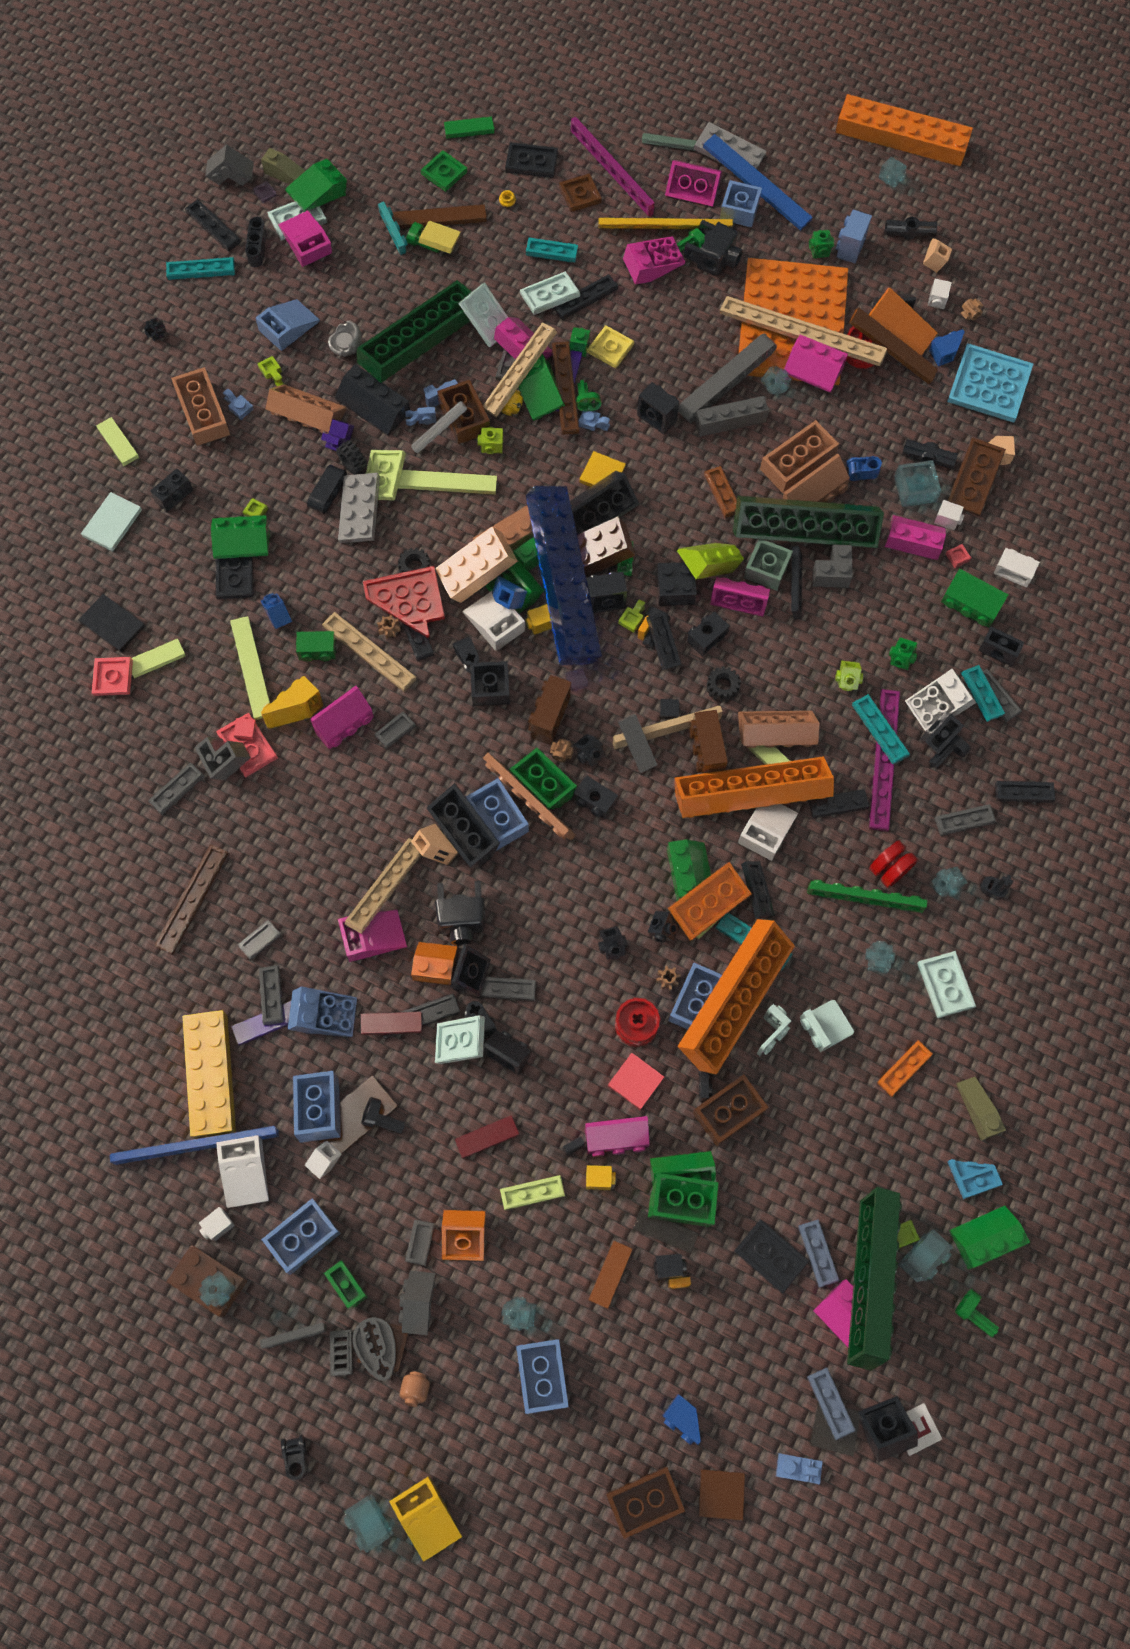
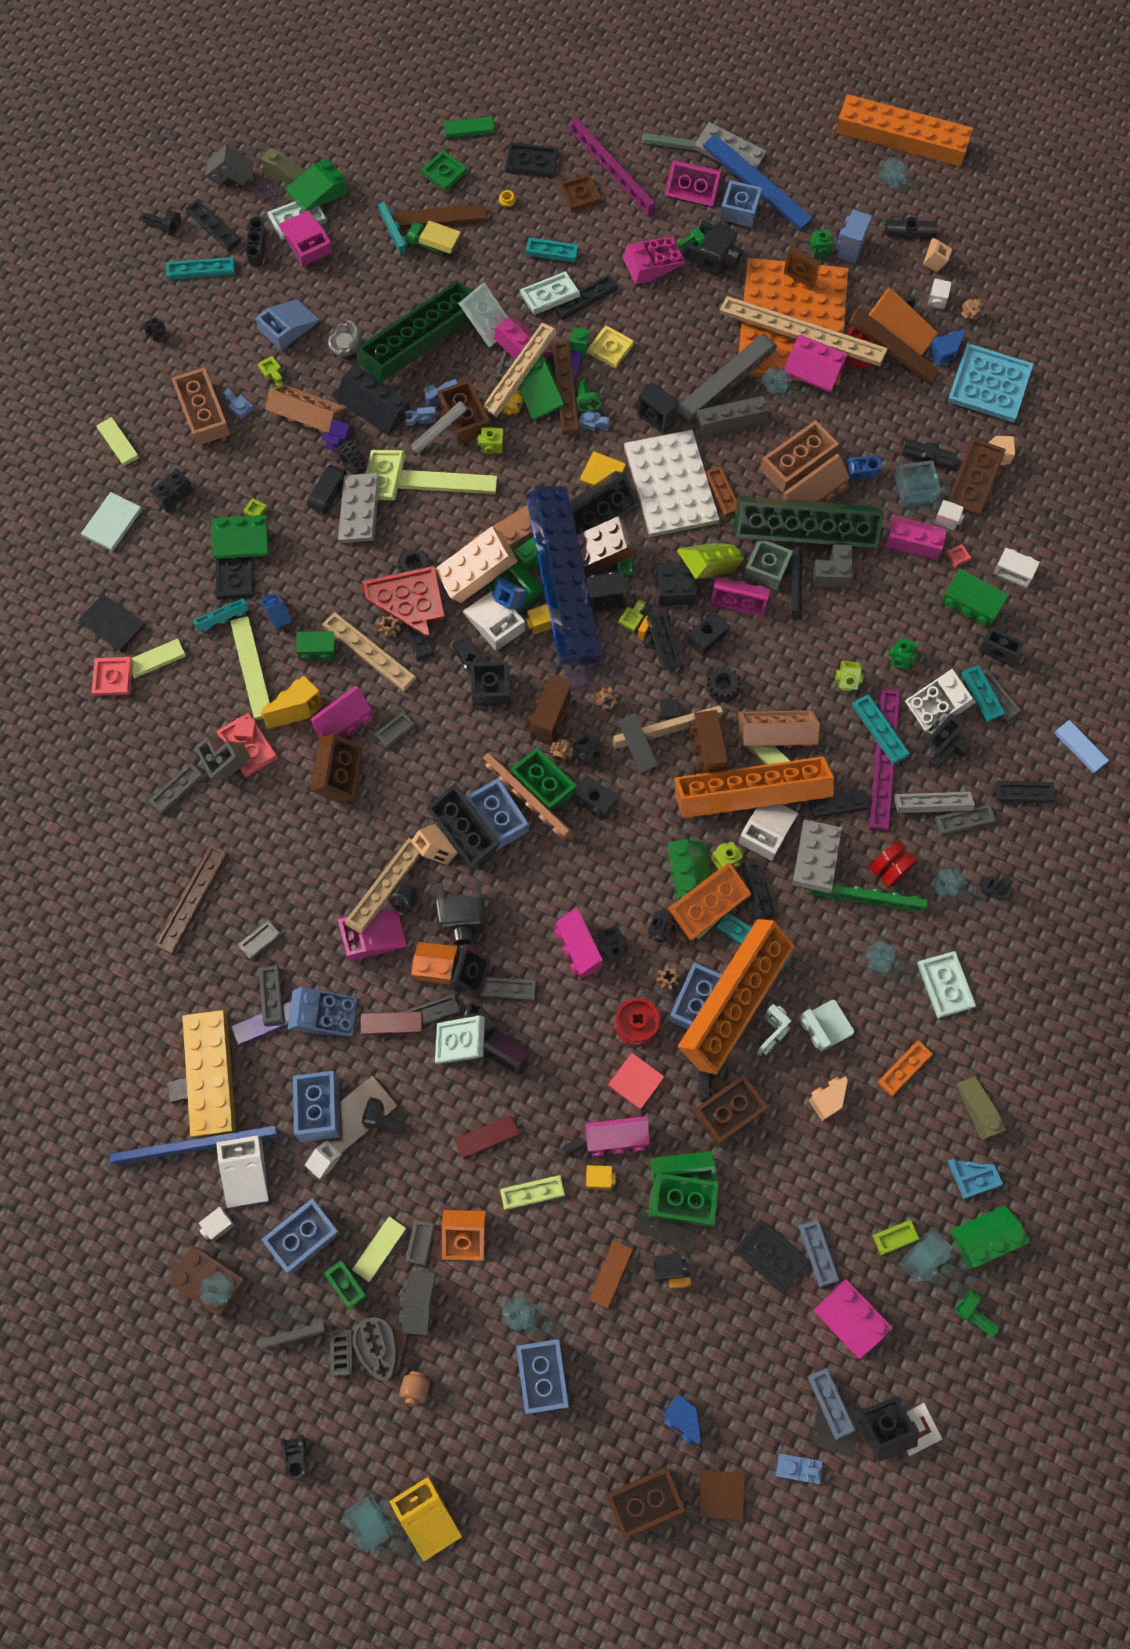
yellow tile [598,218,733,229] -> none
dark green brick [847,1187,902,1371] -> none
none -> black piece [142,210,181,234]
none -> tile [167,1078,188,1103]
none -> teal plate [193,599,249,631]
none -> reddish brown brick [310,734,363,804]
none -> yellowish green tile [352,1217,406,1282]
none -> black head [389,884,418,913]
none -> dark pink slope [554,907,603,979]
none -> medium nougat gear [595,686,618,710]
none -> white plate [624,430,719,537]
none -> lime brick [711,841,743,870]
none -> reddish brown tile [784,246,821,289]
none -> light grey plate [792,819,842,893]
none -> light nougat slope [809,1076,848,1121]
none -> light grey plate [894,792,975,813]
none -> light blue tile [1054,720,1109,773]

